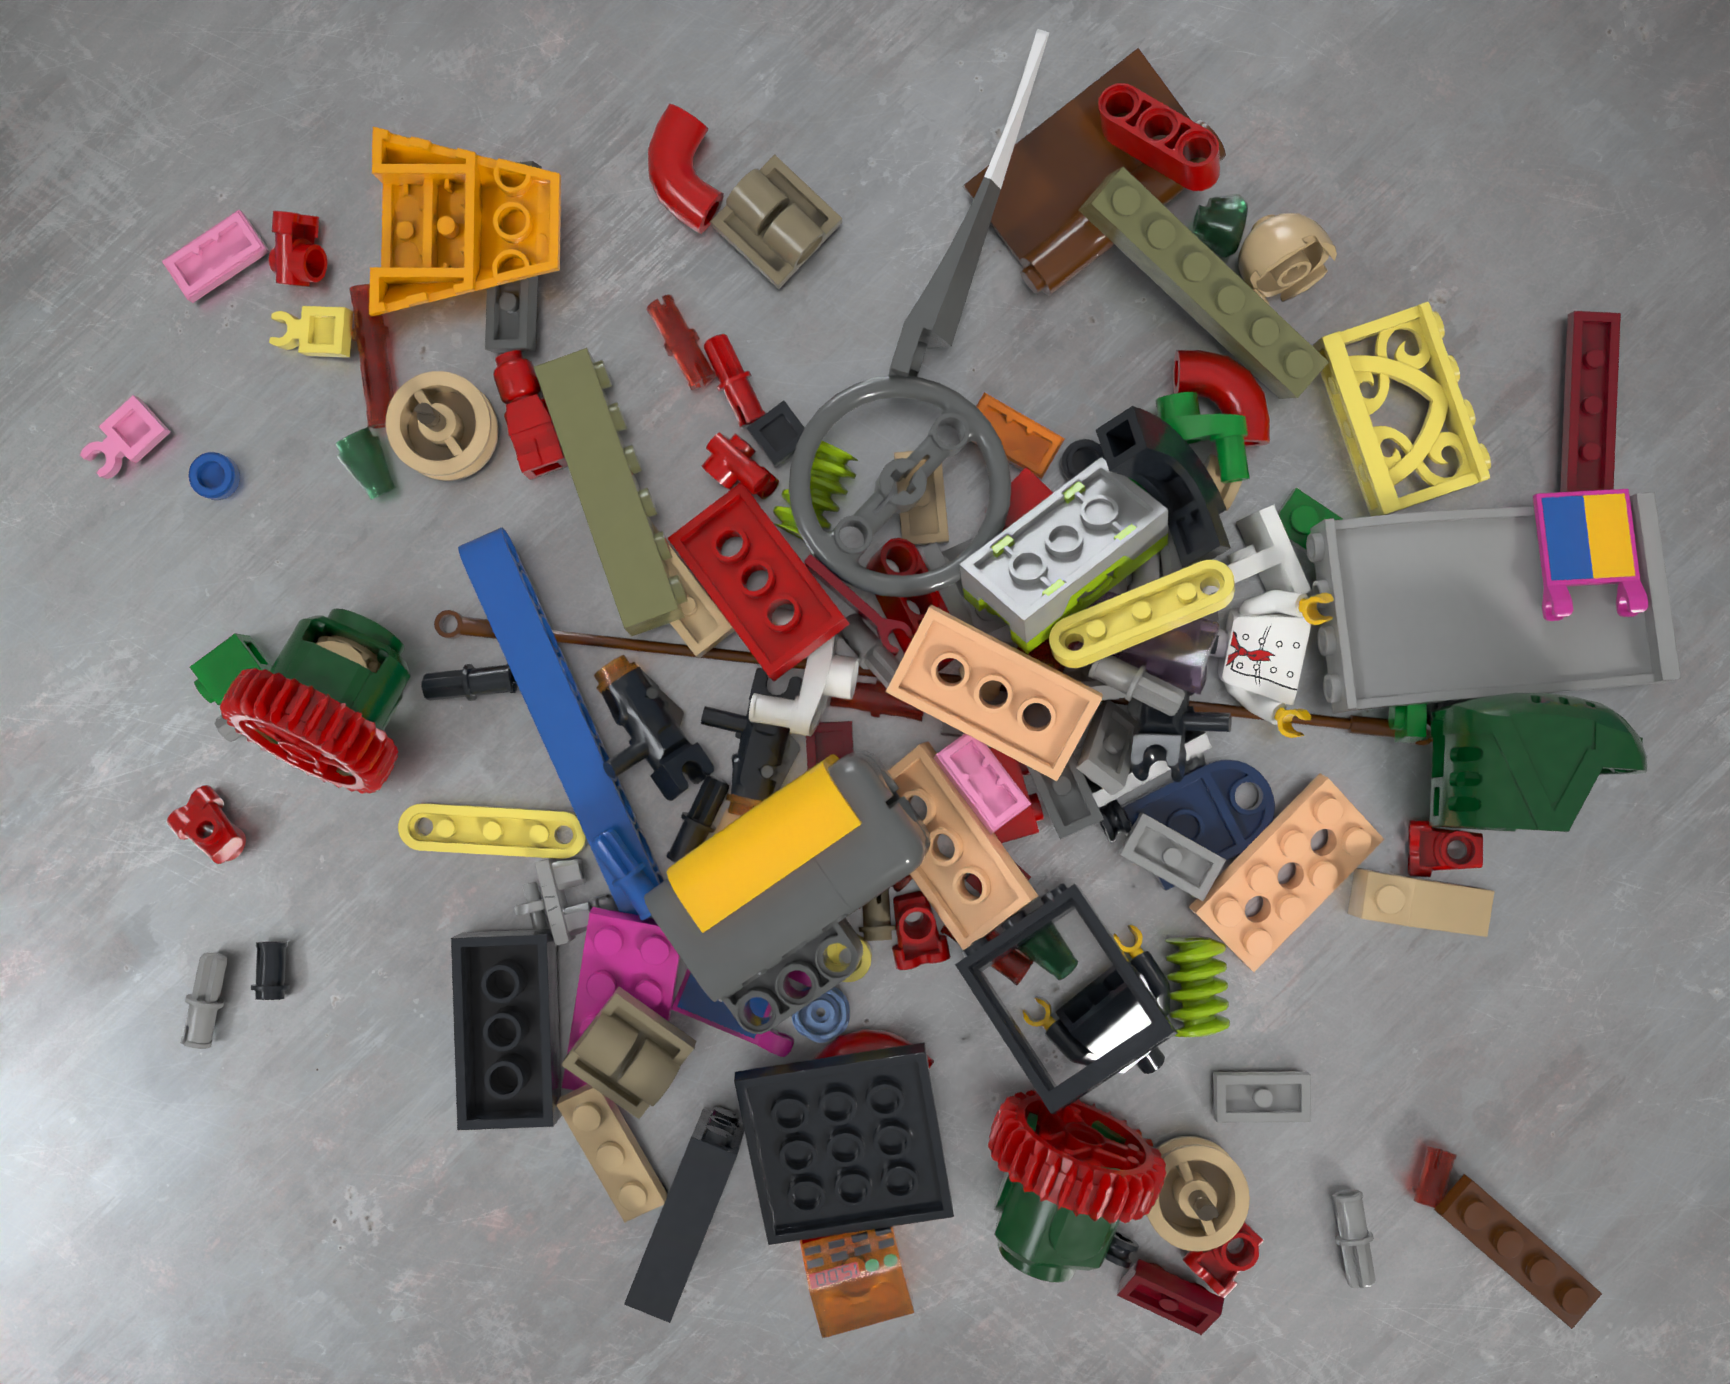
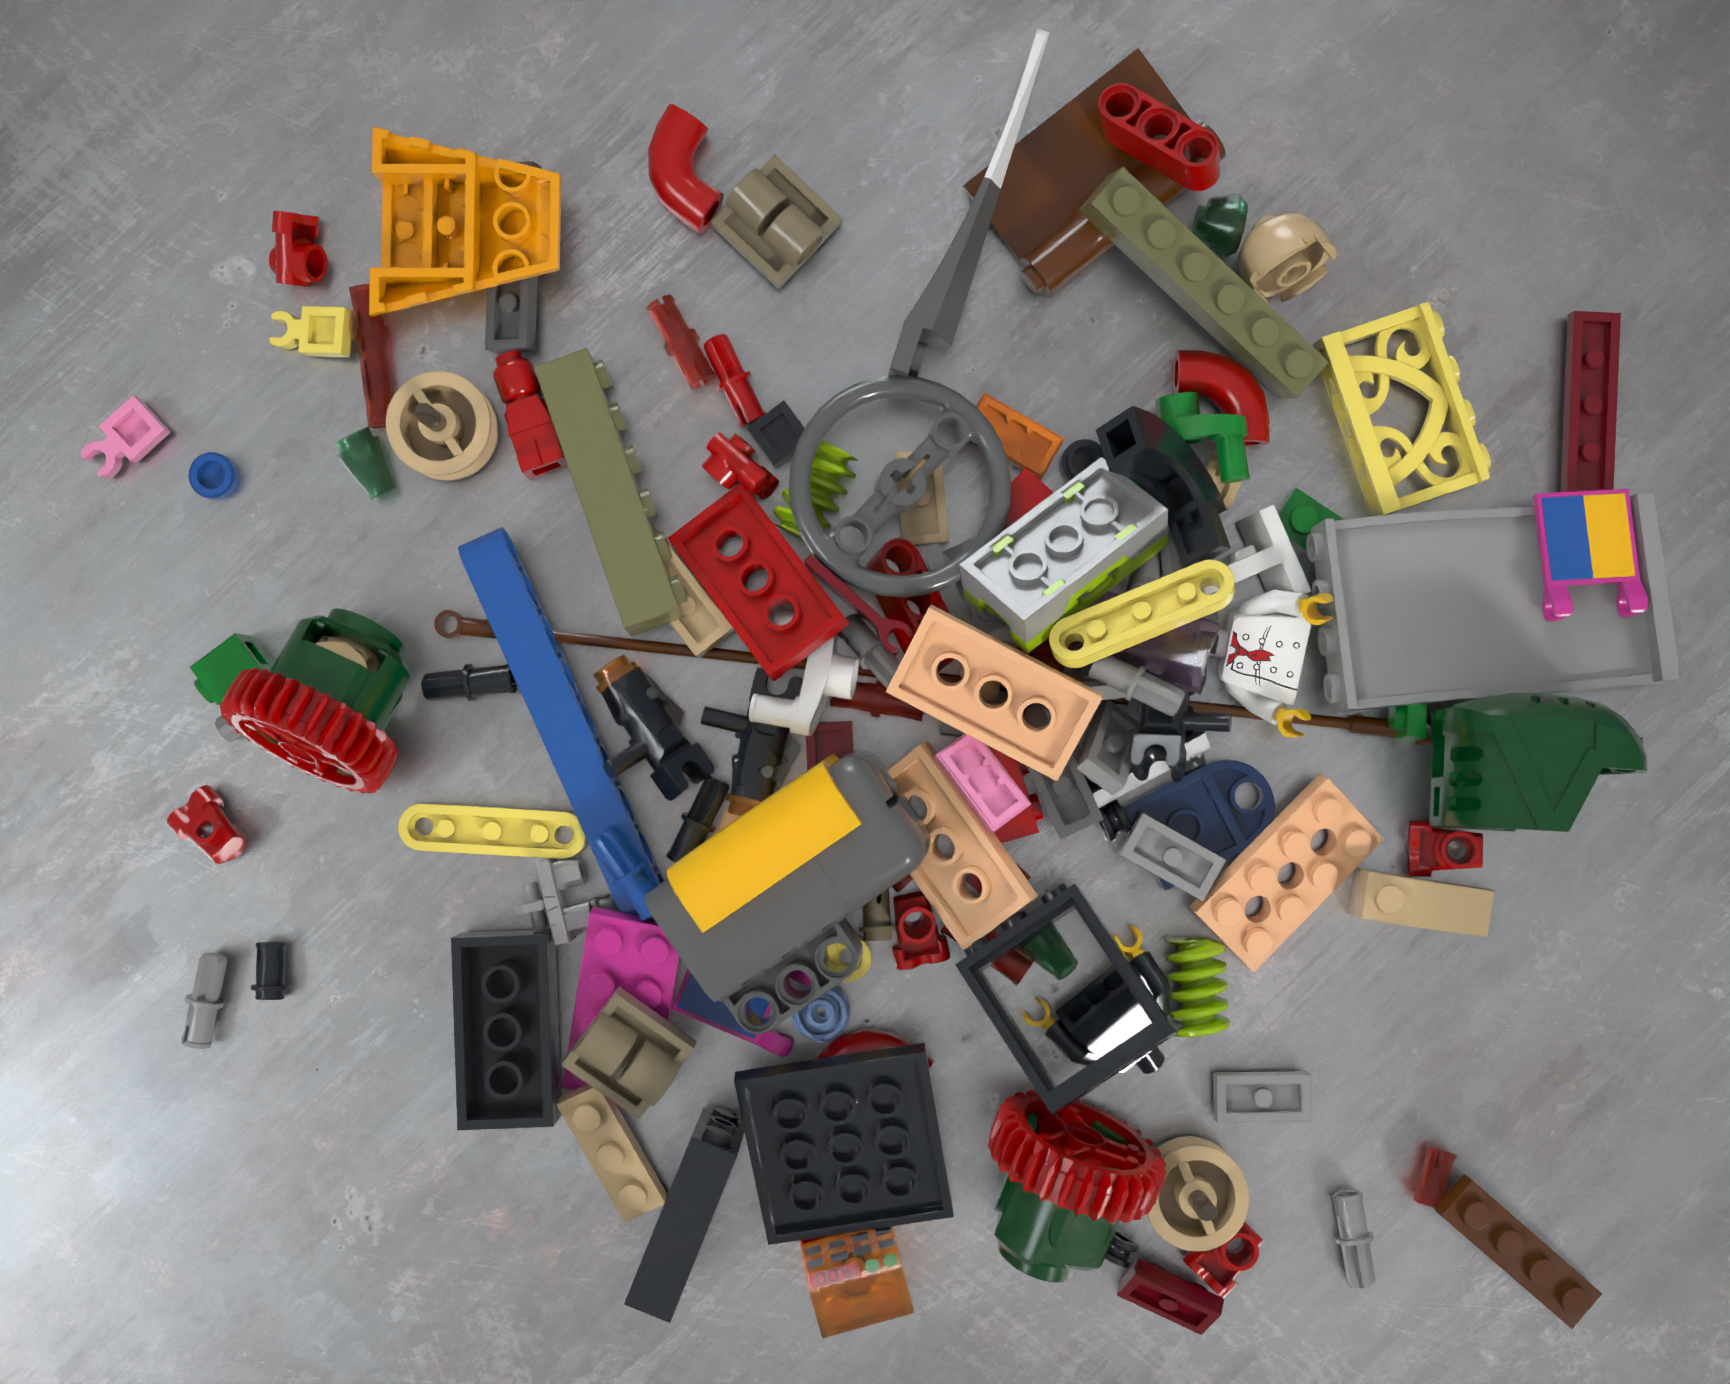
bright pink plate [162,209,270,303] -> none

